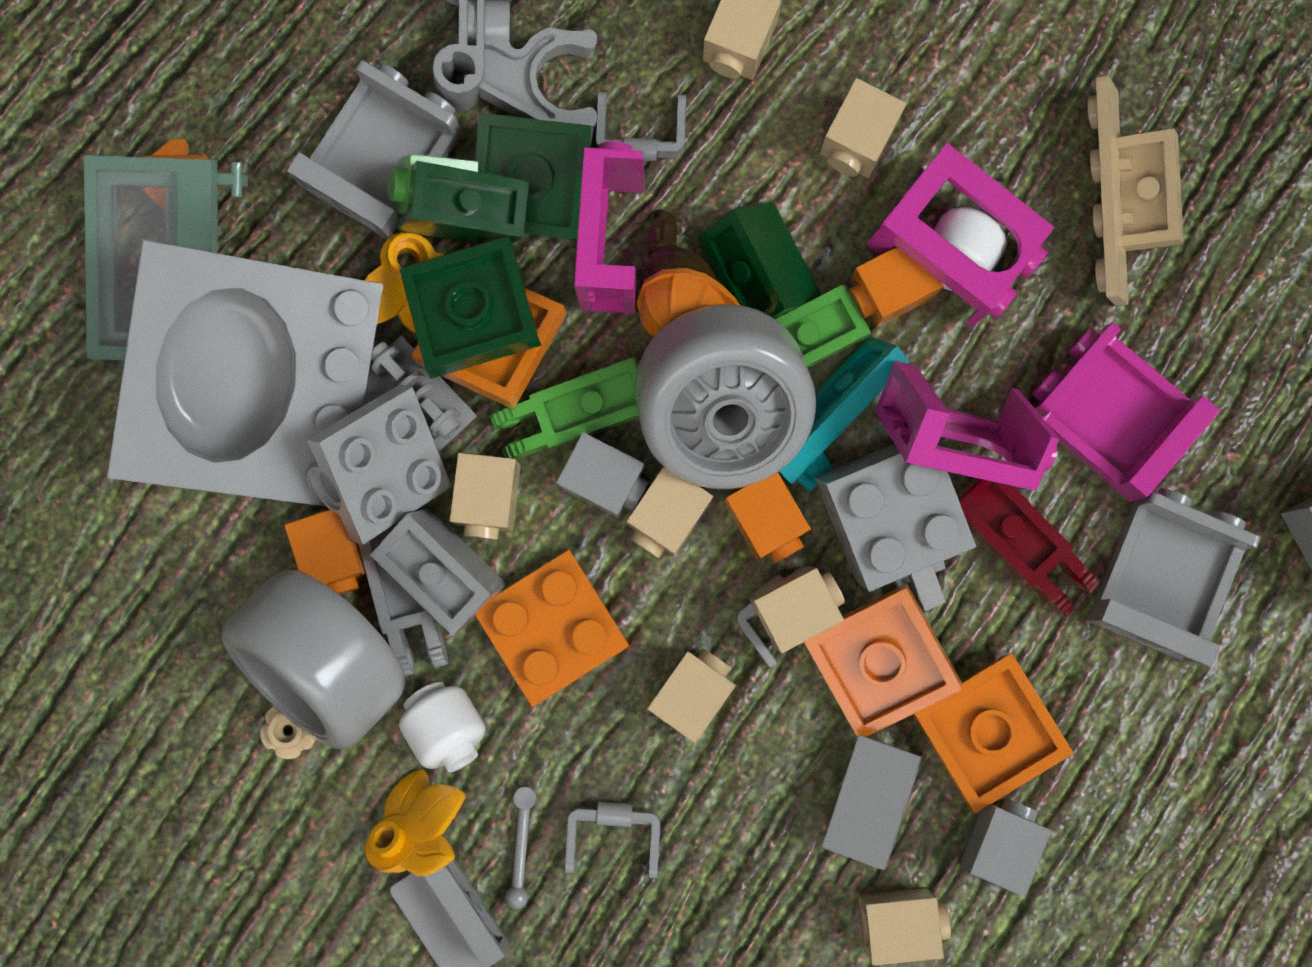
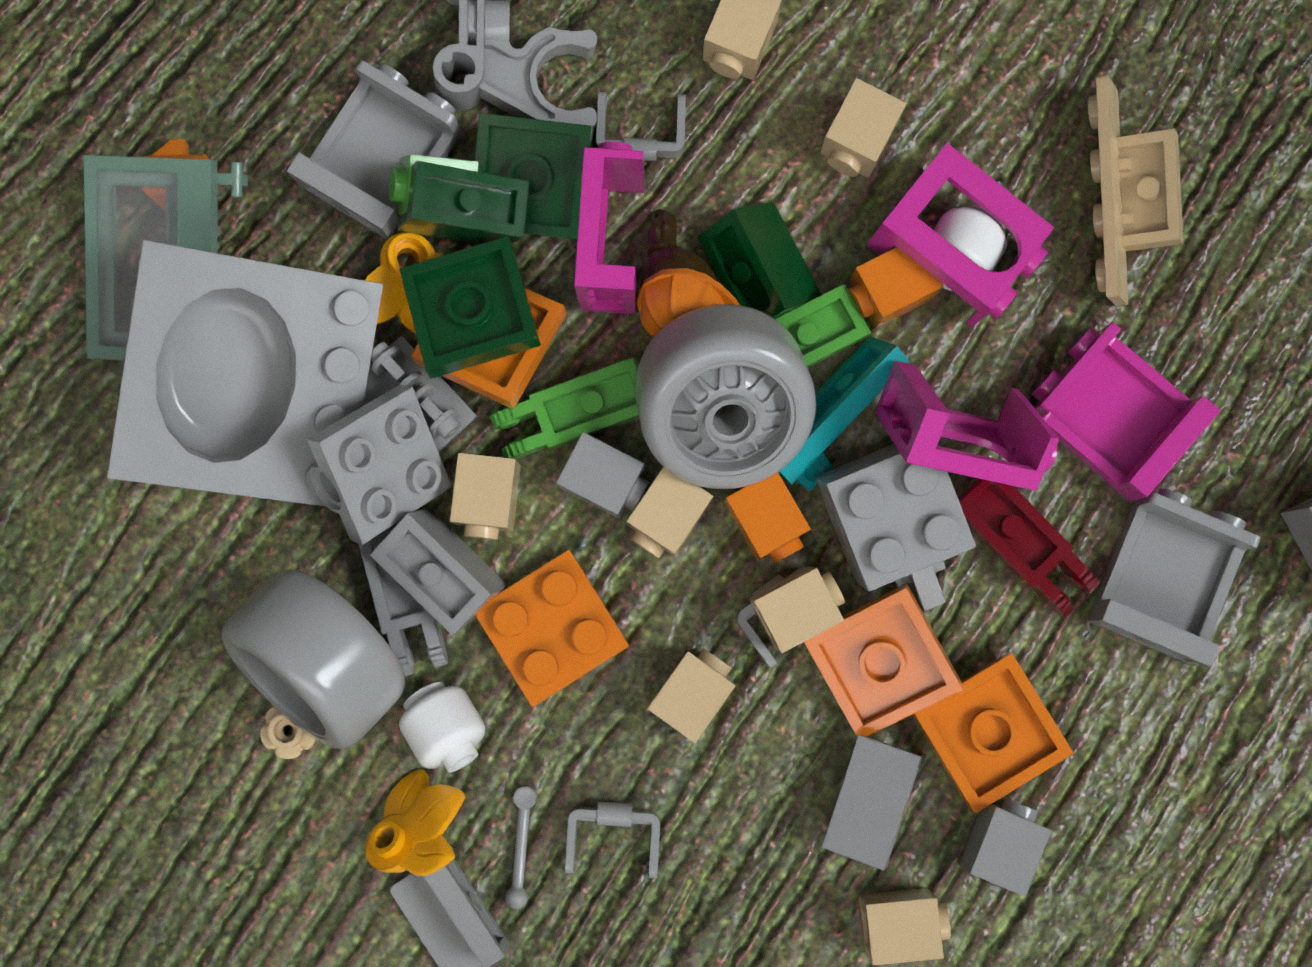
orange brick [284,510,367,596] -> none

